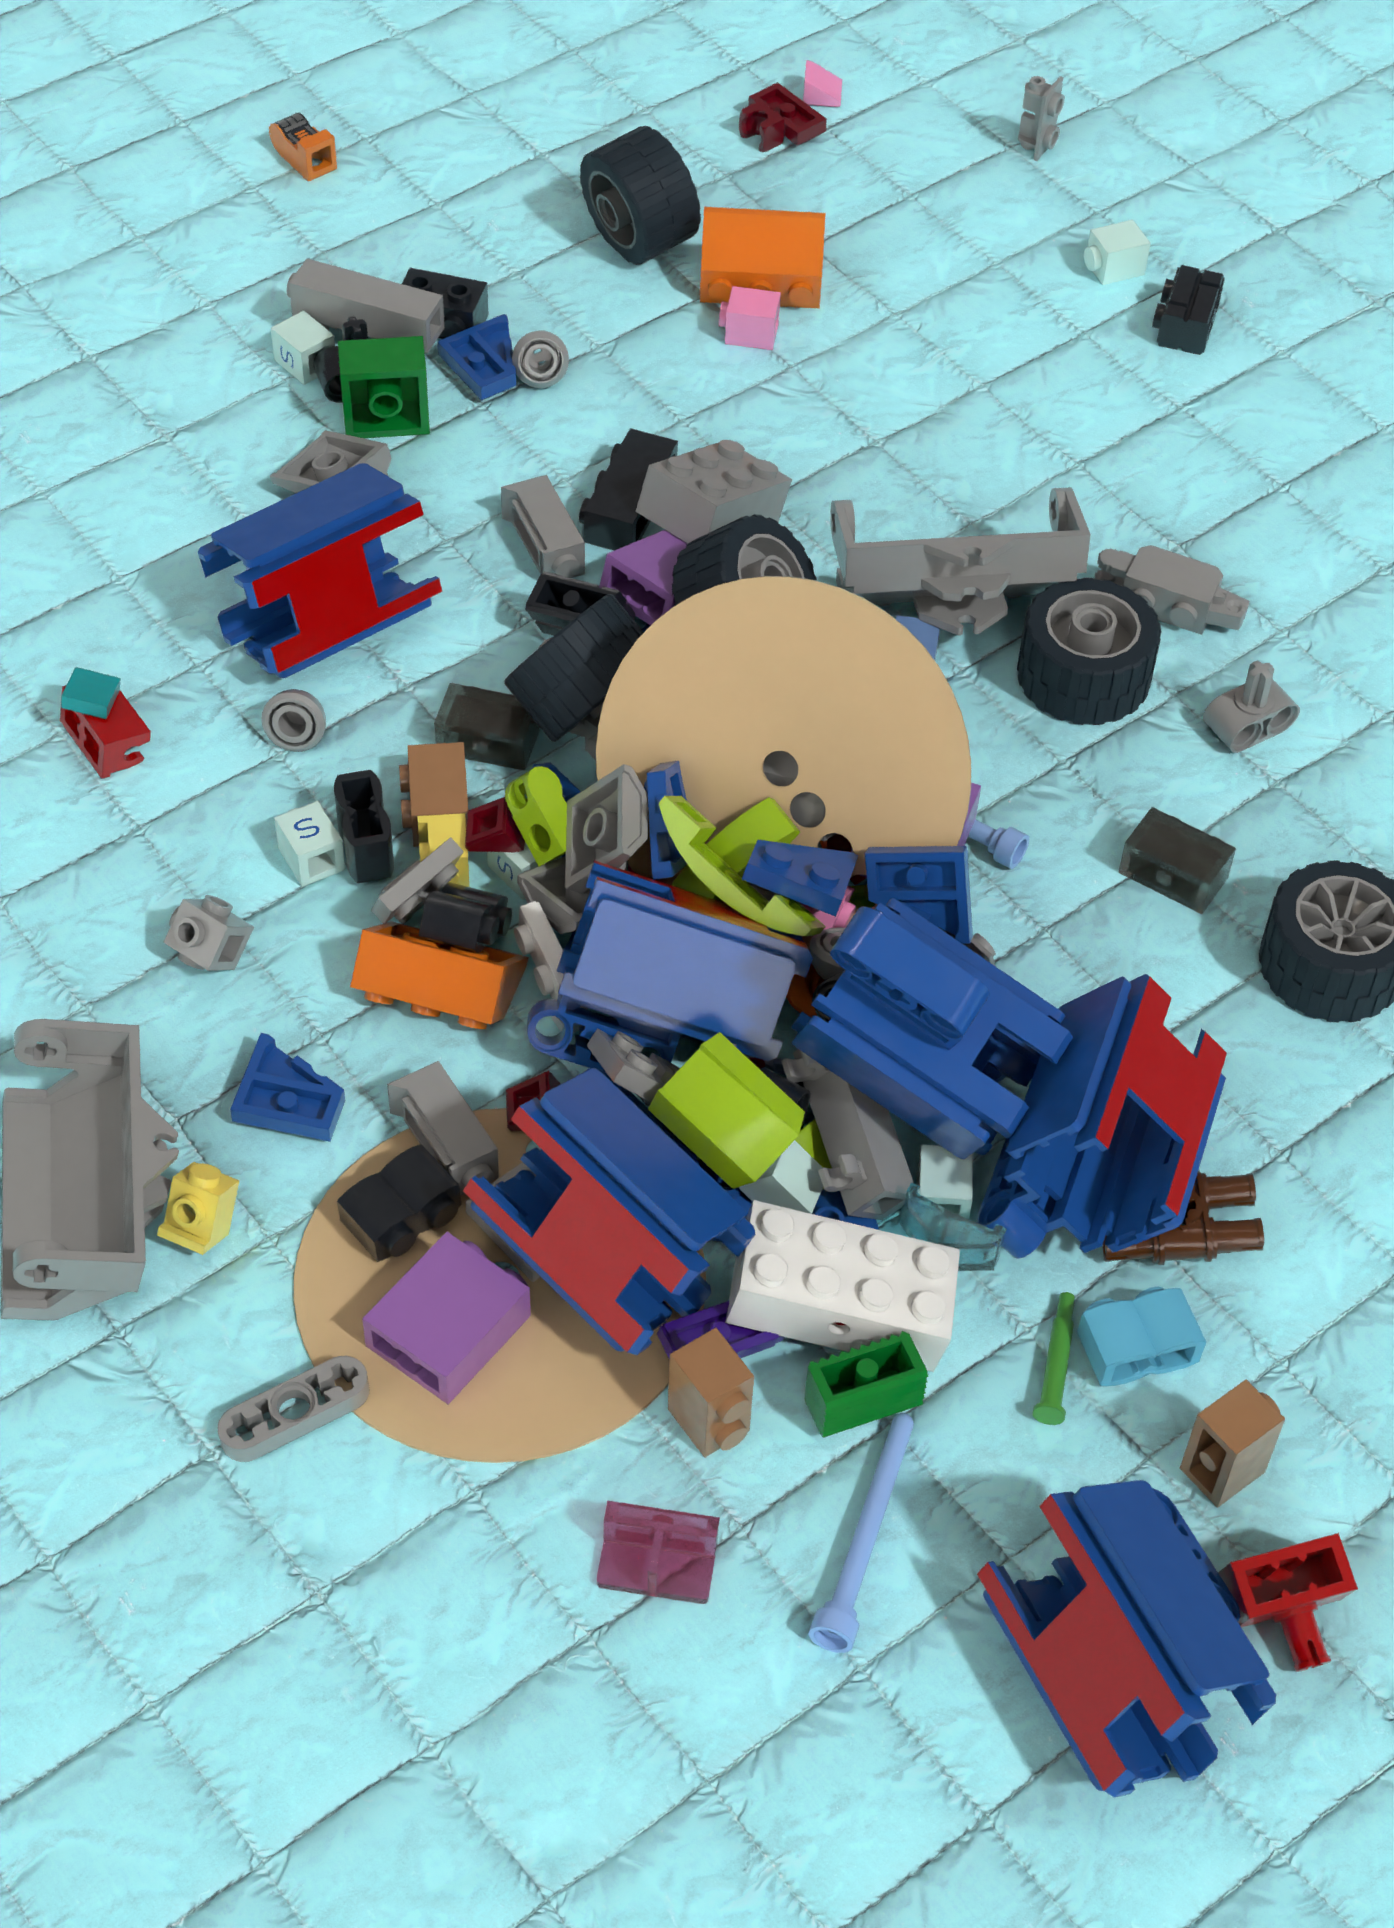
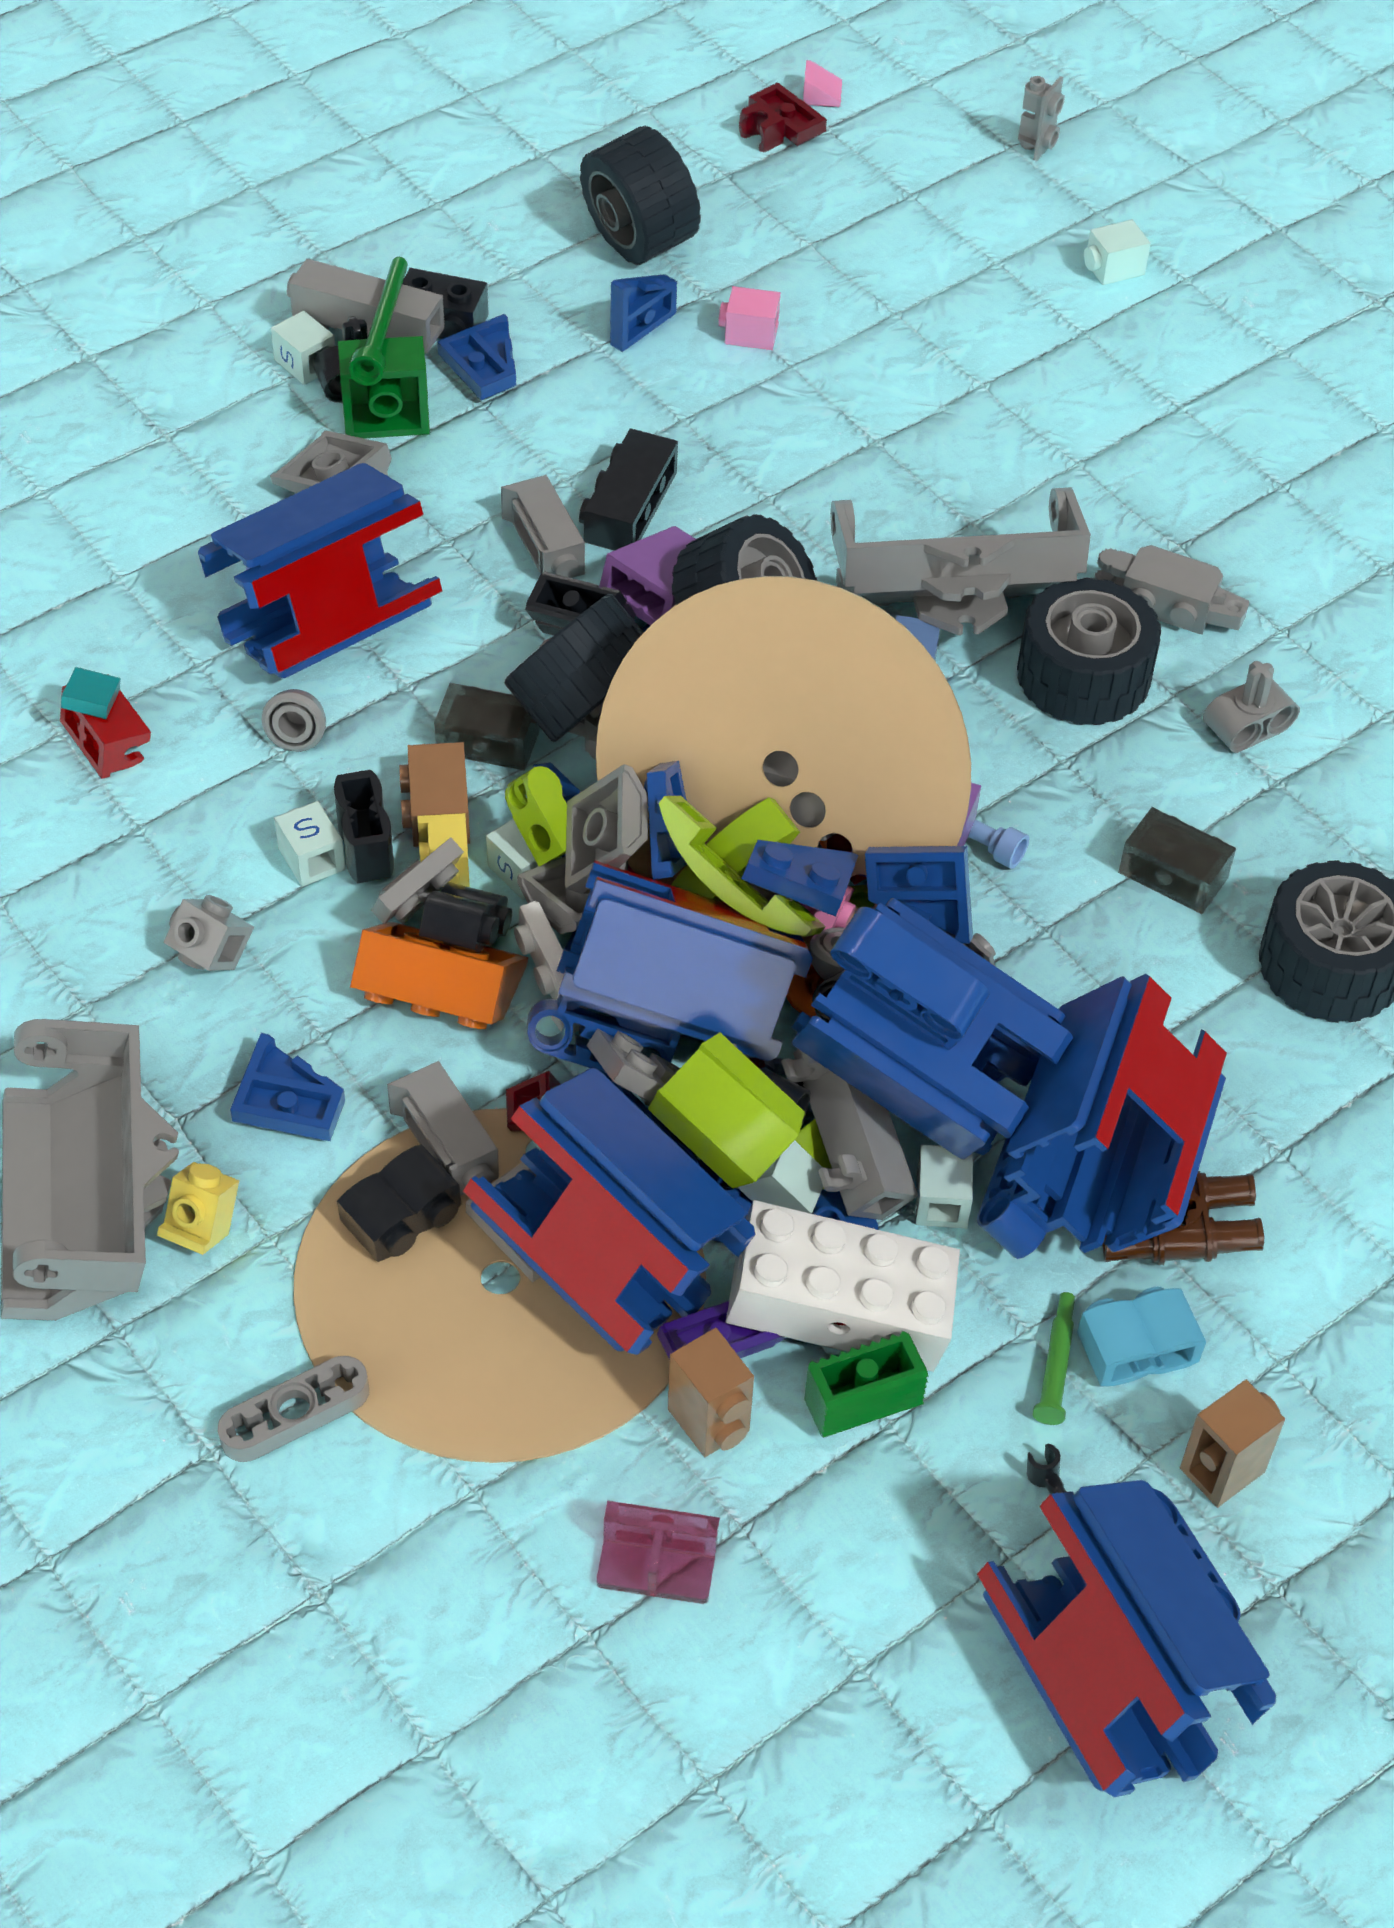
orange leg [269,113,337,182] -> none
medium lavender brick [362,1232,531,1404] -> none
dark red slope [465,797,525,853] -> none
light grey cone [512,330,569,388] -> none
light grey brick [635,440,792,543] -> none
orange slope [700,207,825,309] -> none
light blue piece [809,1413,914,1653] -> none
clear light blue slope [900,1183,1006,1271] -> none
black brick [1152,265,1225,355] -> none
red brick [1218,1533,1358,1672] -> none
none -> green piece [349,257,408,386]
none -> blue wing [610,274,677,352]
none -> black hand [1027,1444,1067,1494]

